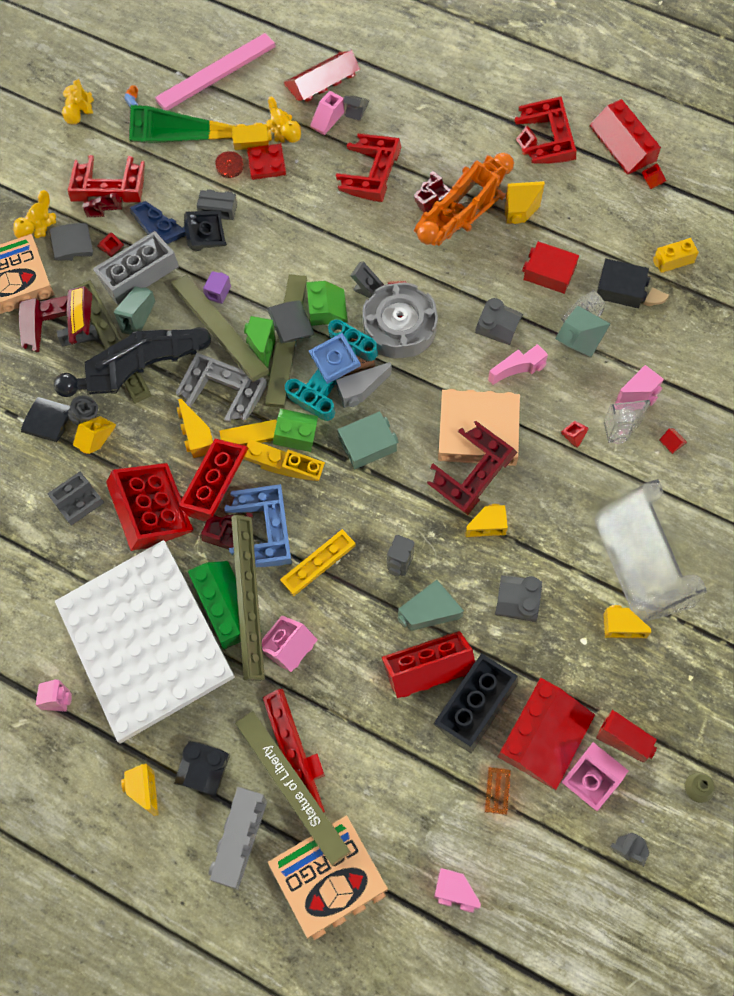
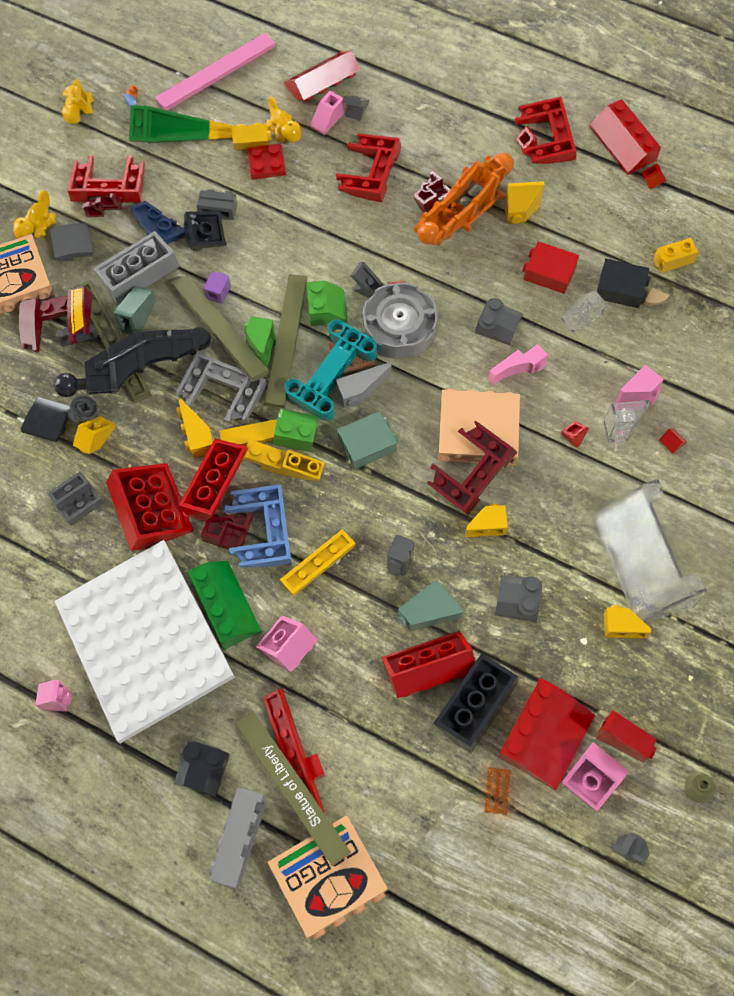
red slope [97,232,124,257] -> none
yellow slope [121,764,159,816] -> none
clear red piece [215,151,244,178] -> none
olive tile [231,515,265,681] -> none
dark grey slope [267,300,315,343] -> none
medium blue tile [309,333,361,384] -> none
bright pink slope [434,868,481,913] -> none
sand green slope [555,305,611,357] -> none

